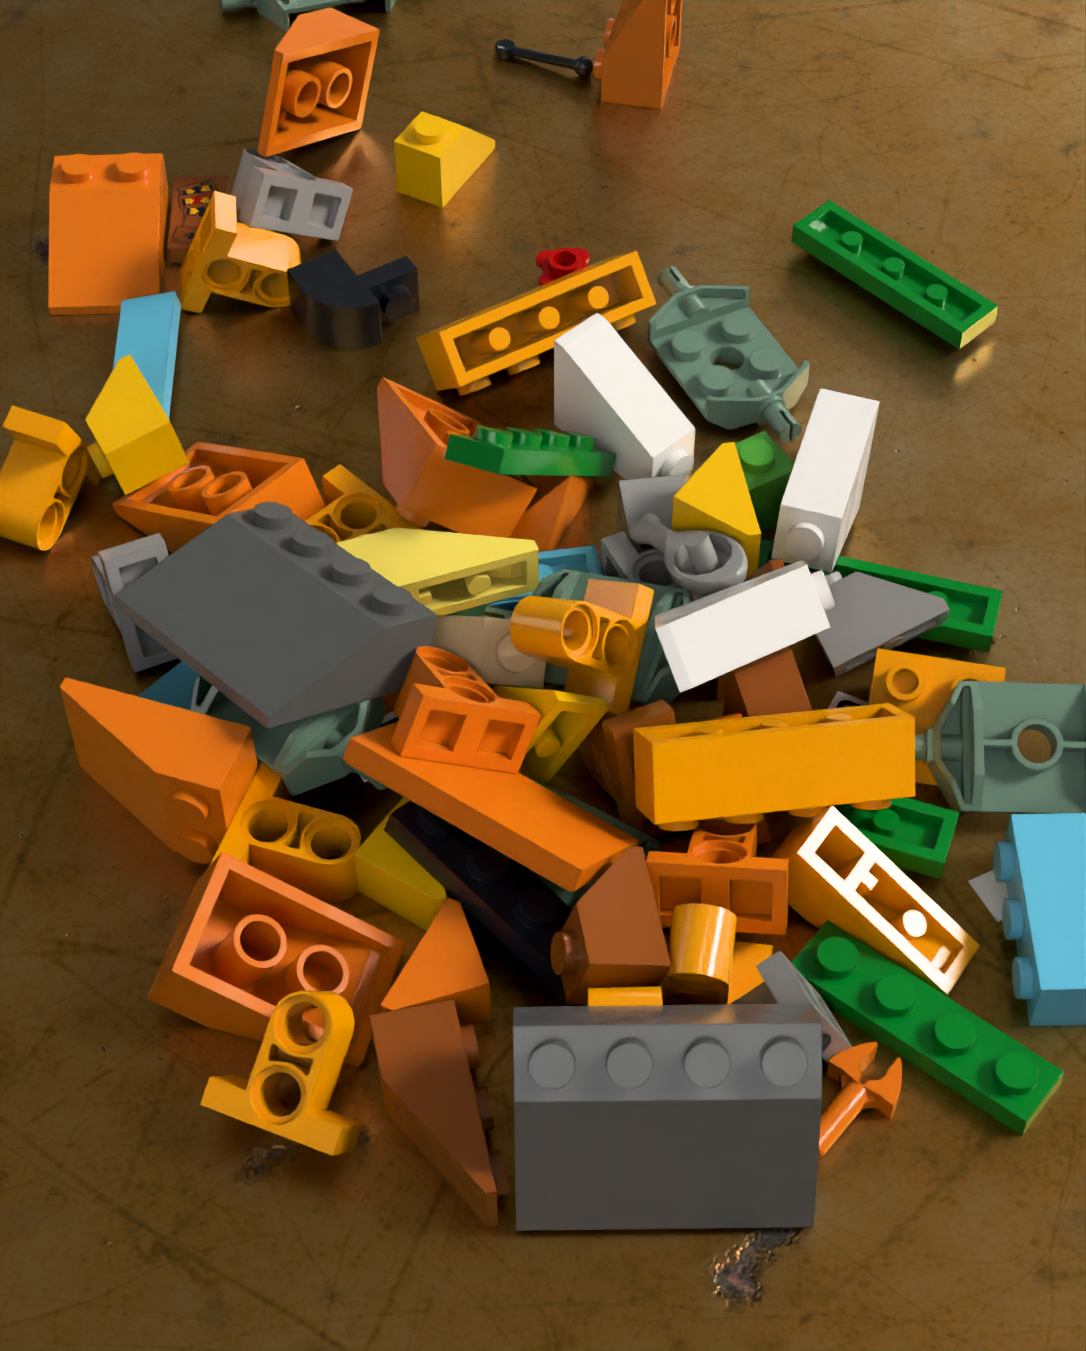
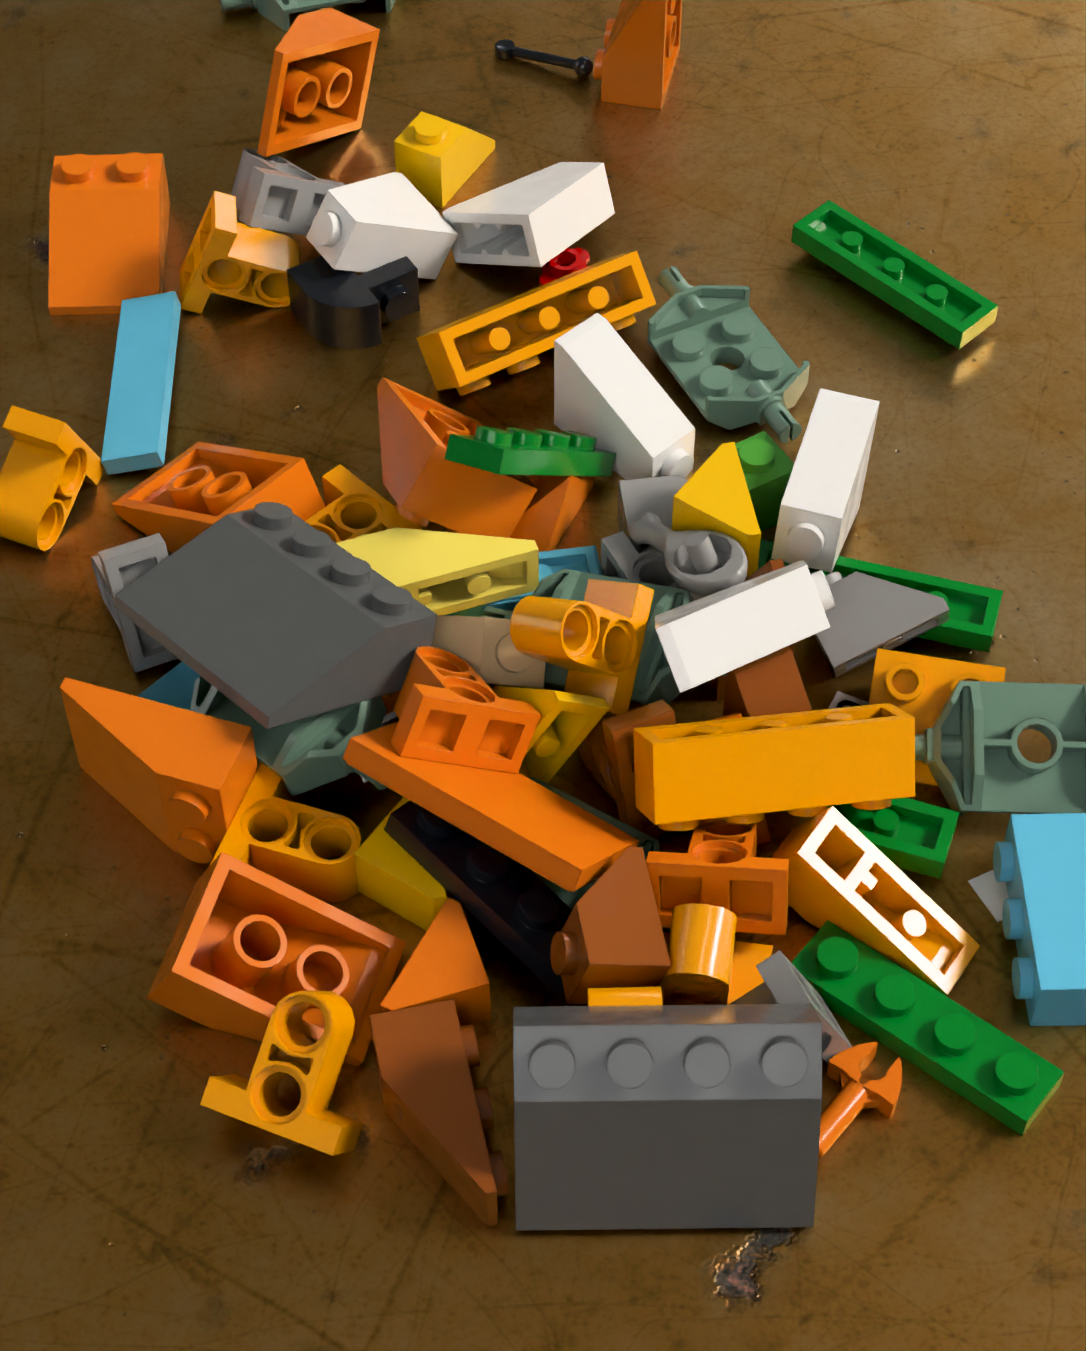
yellow slope [85,354,189,496] -> none
dark orange tile [167,176,230,263] -> none
none -> white slope [306,172,458,280]
none -> white slope [442,162,615,267]

